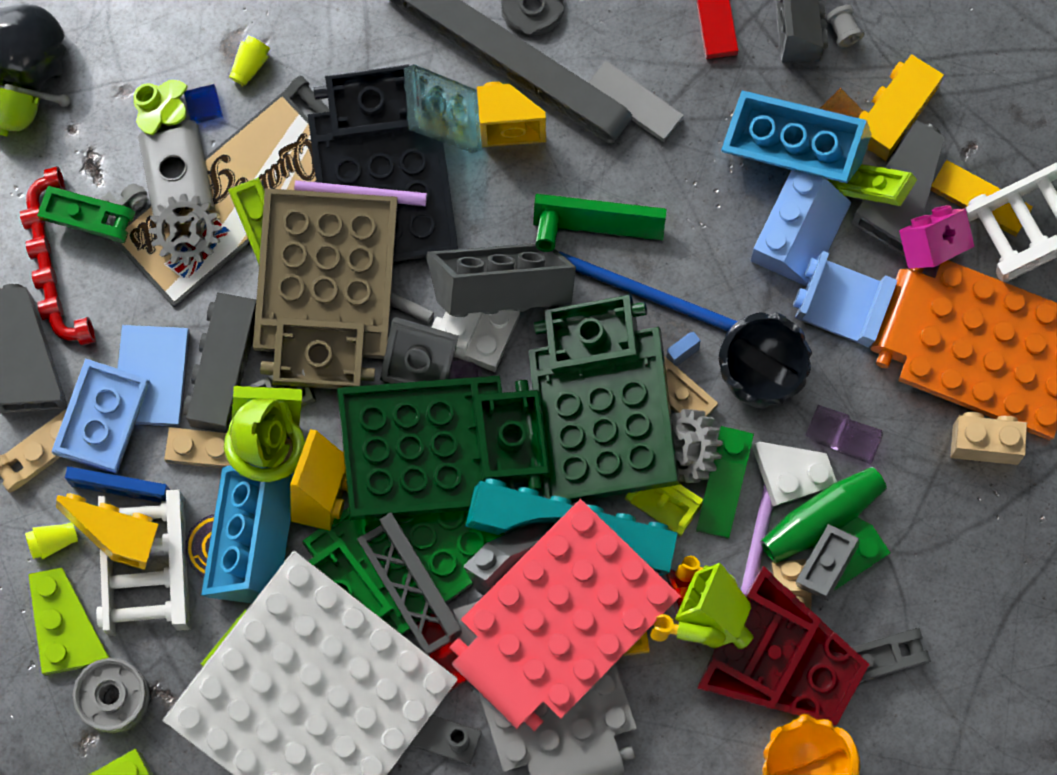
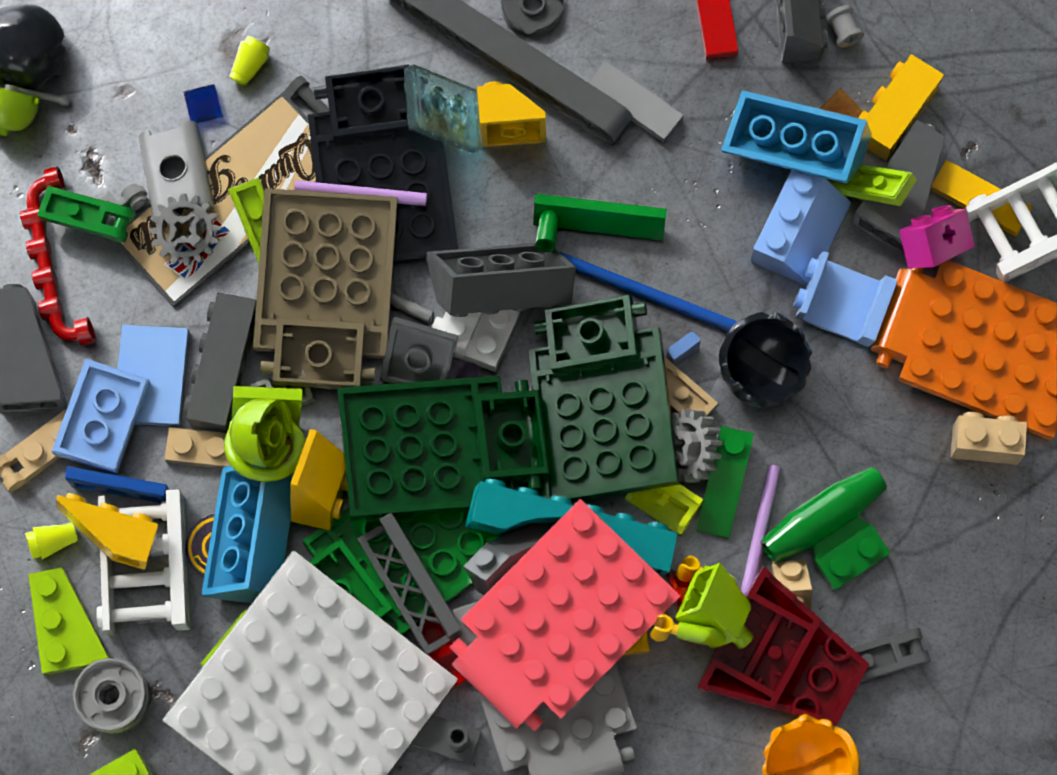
plate [133,80,188,135] -> none
white wing [752,442,837,507] -> none
plate [796,524,860,601] -> none
clear purple slope [805,405,883,464] -> none

